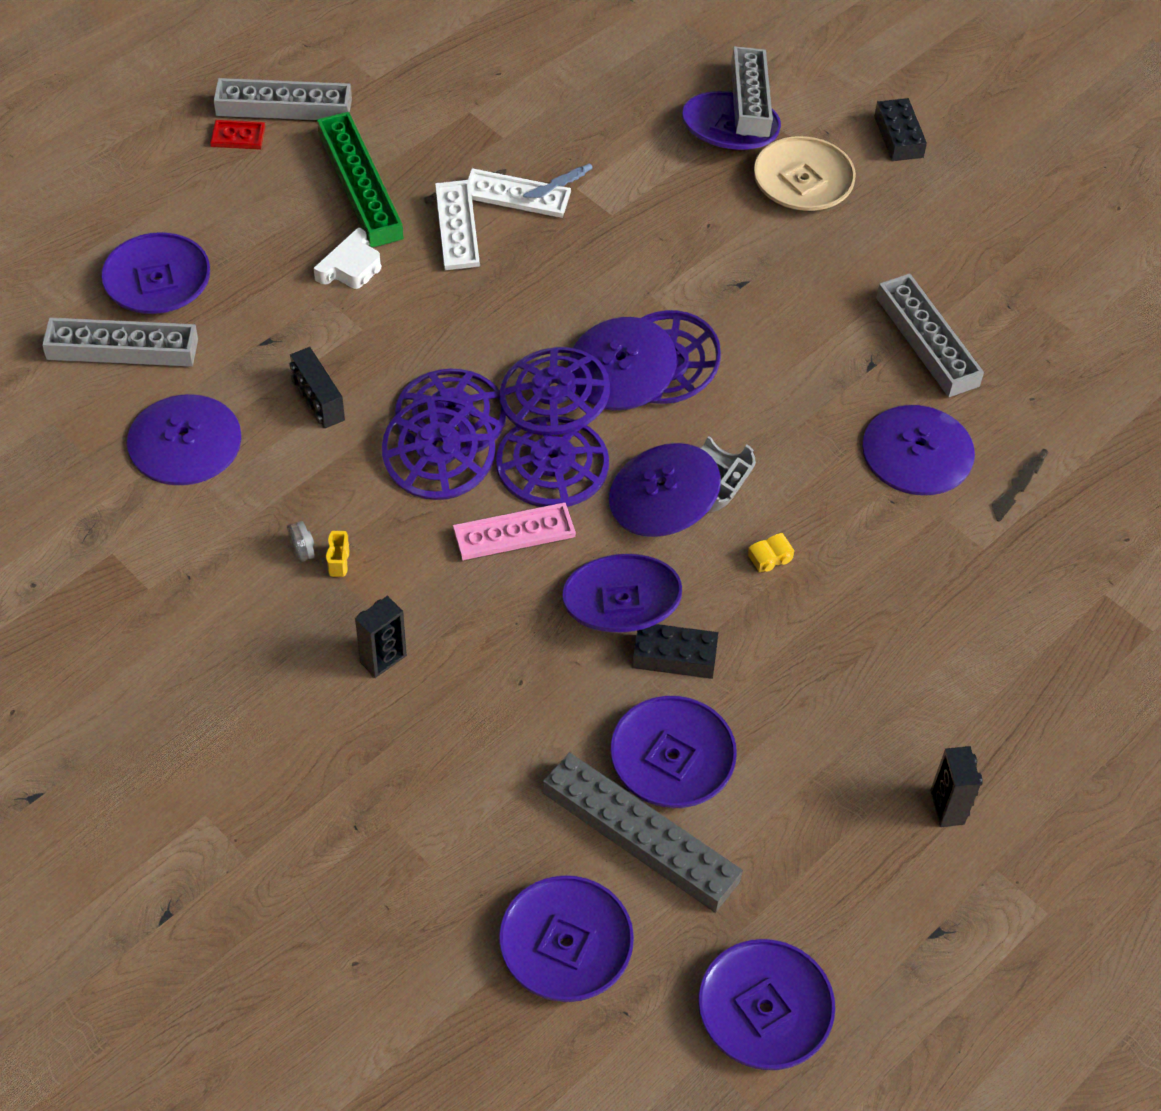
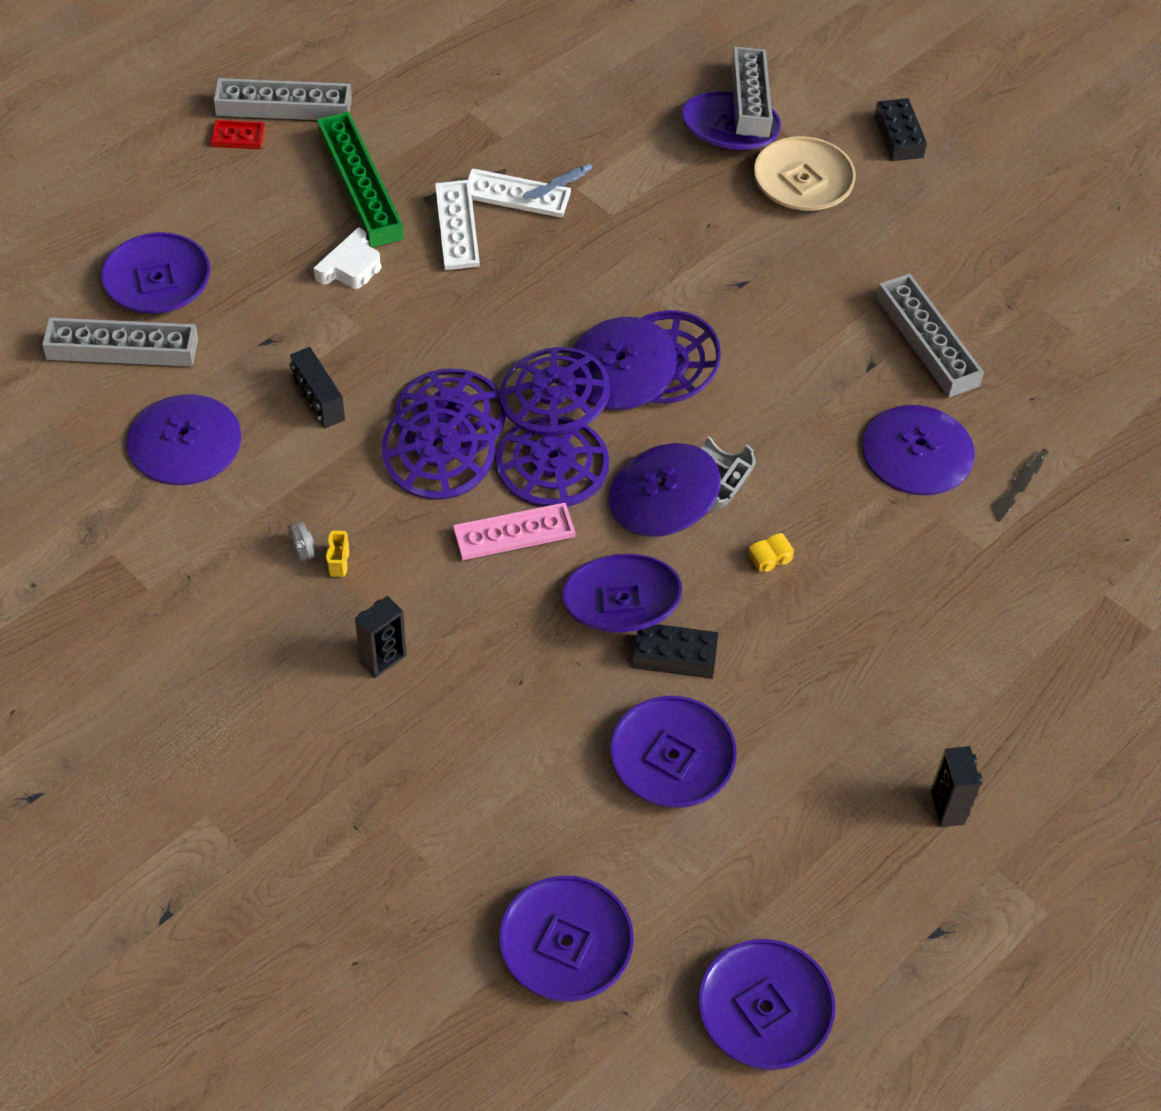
dark grey brick [543,752,743,913] -> none

